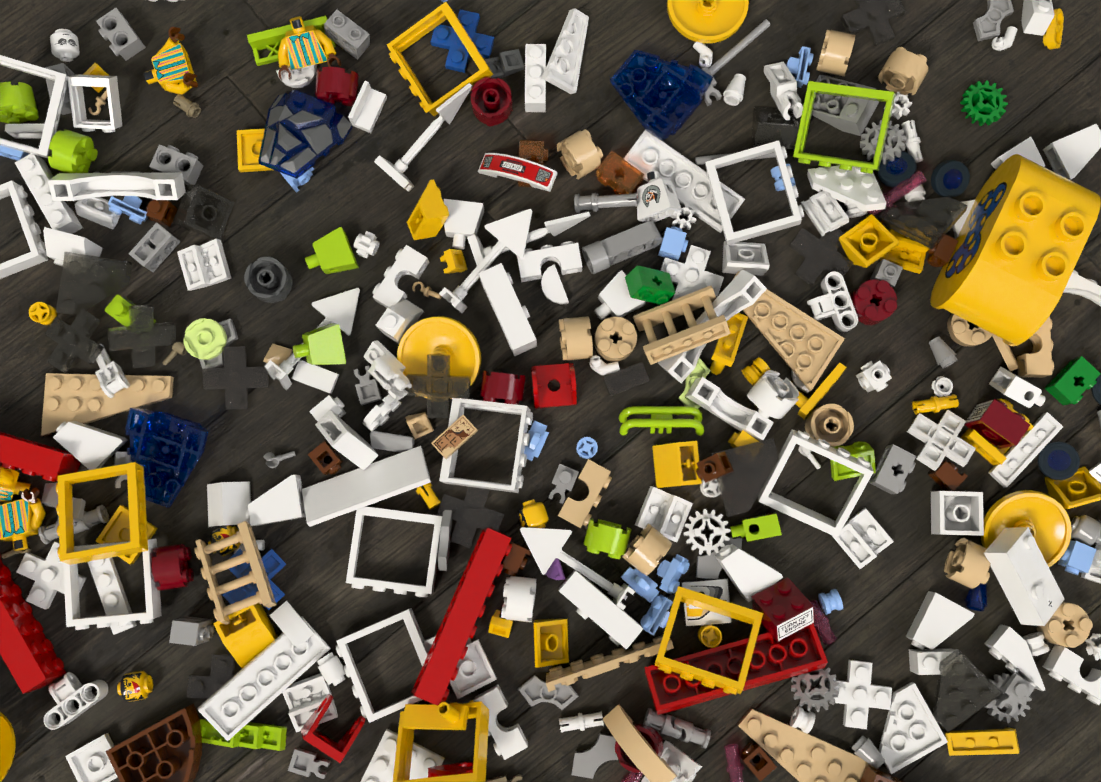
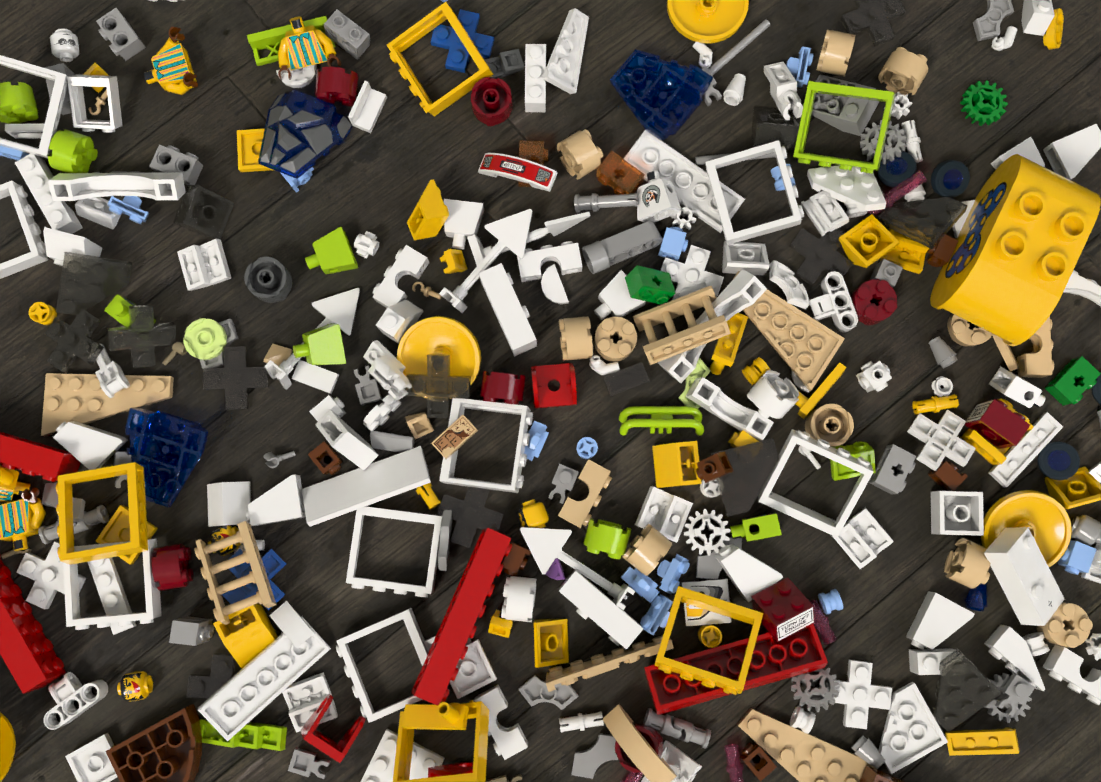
light grey brick [129,222,181,272] -> none
reddish brown brick [146,199,178,227] -> none
dark tan pin [173,94,201,118] -> none
white brick [317,652,346,686] -> none
white piece [374,83,472,192] -> none
none -> white tile [769,260,809,309]

